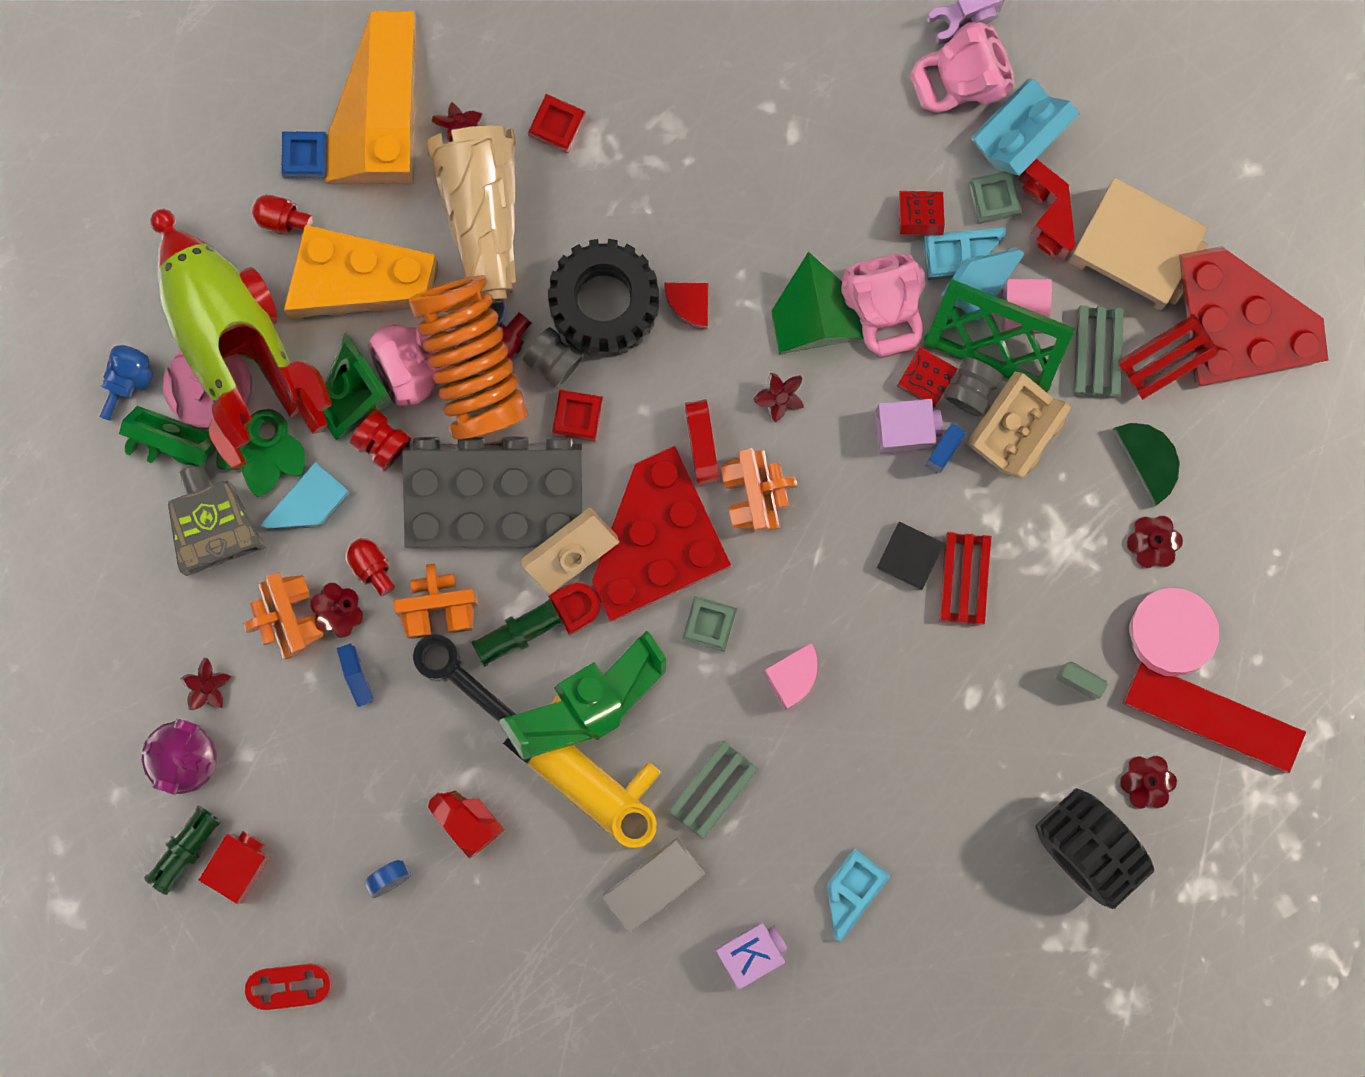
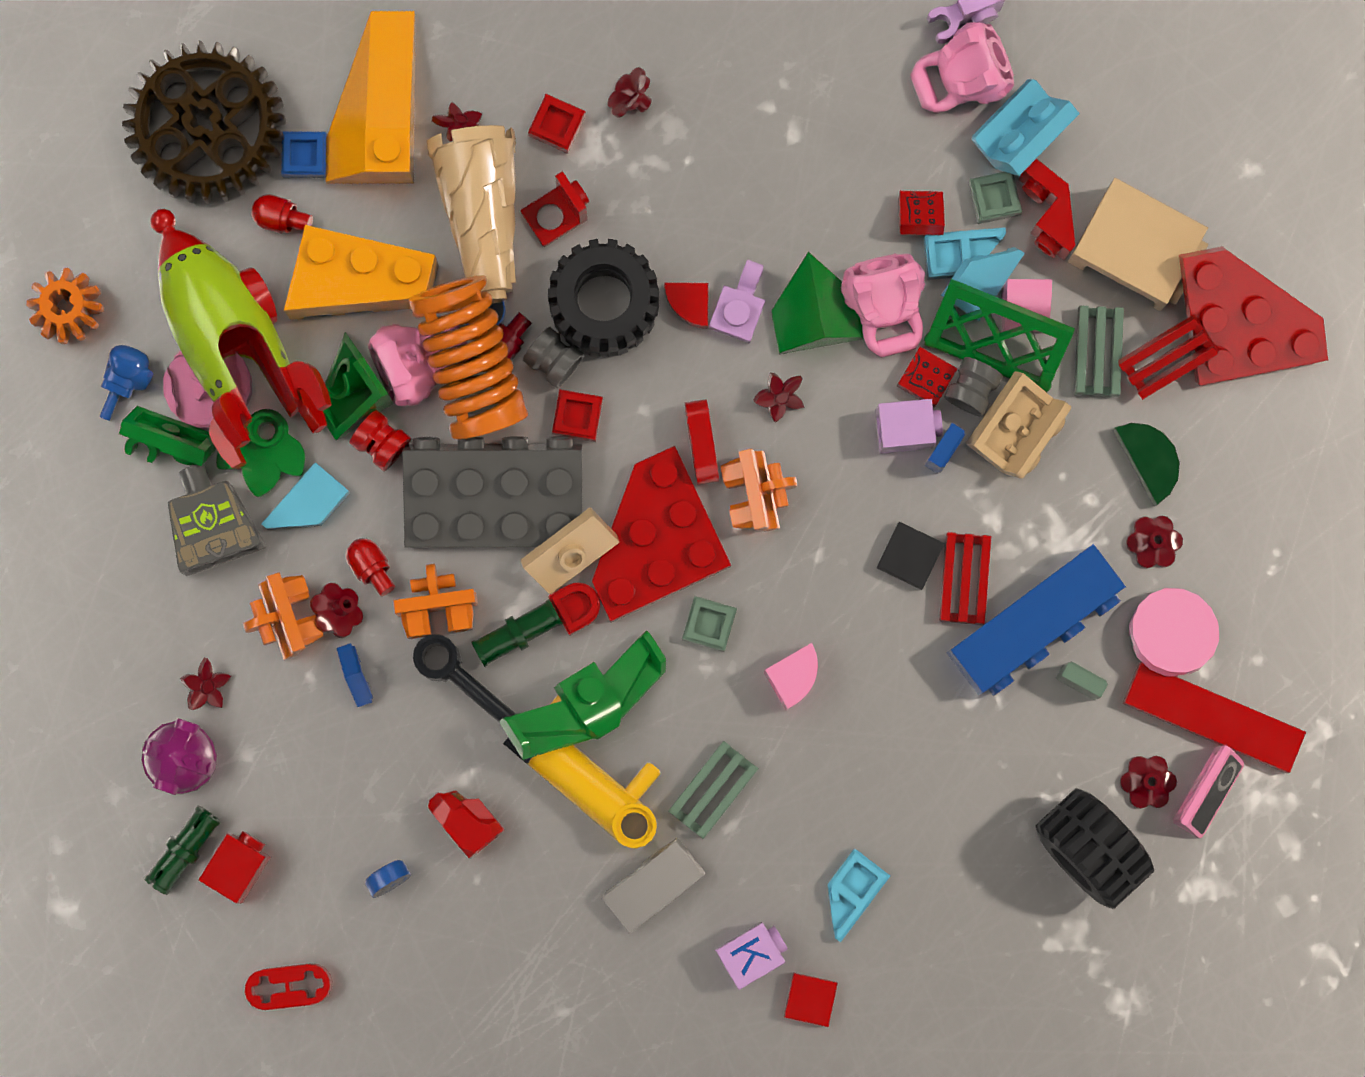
none -> orange gear [26,268,104,344]
none -> dark brown gear [122,40,286,205]
none -> red bracket [521,171,590,247]
none -> dark red plant [607,67,652,118]
none -> lavender plate [709,260,765,343]
none -> red tile [784,972,838,1027]
none -> blue brick [947,544,1126,696]
none -> slope [1173,745,1244,838]

